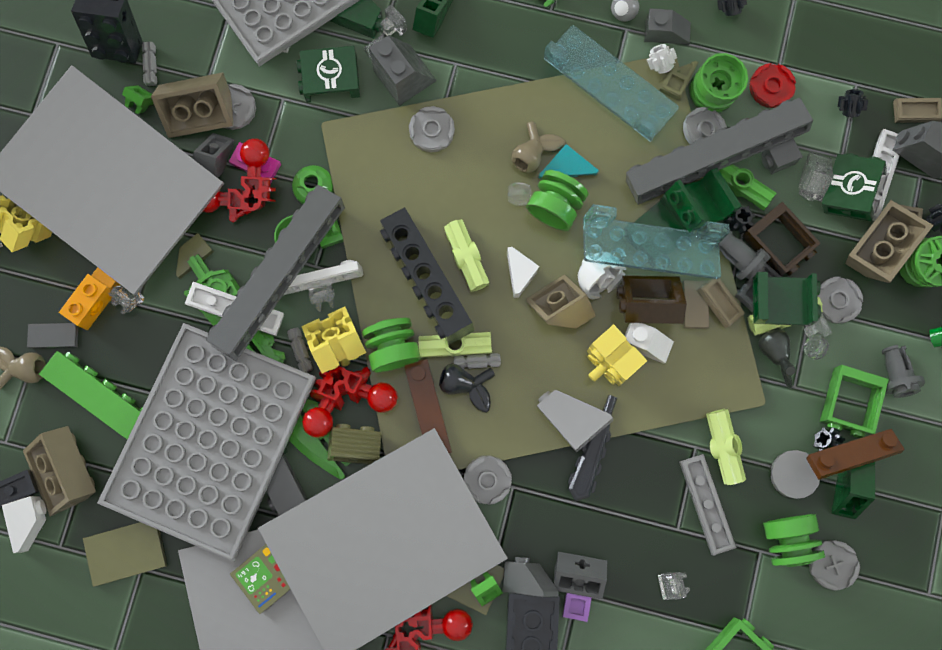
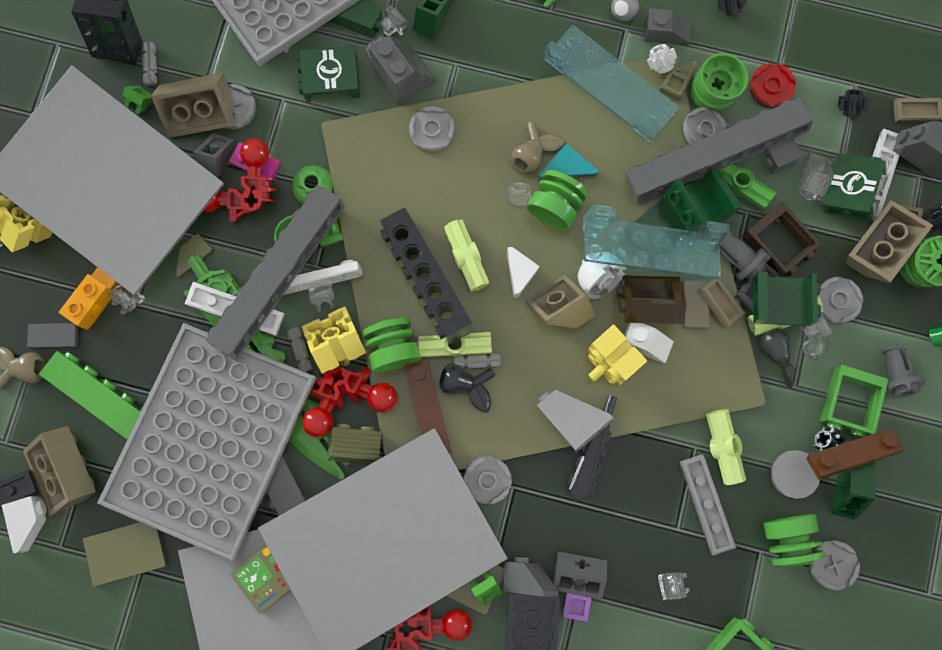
black gear [724,206,755,234] -> none

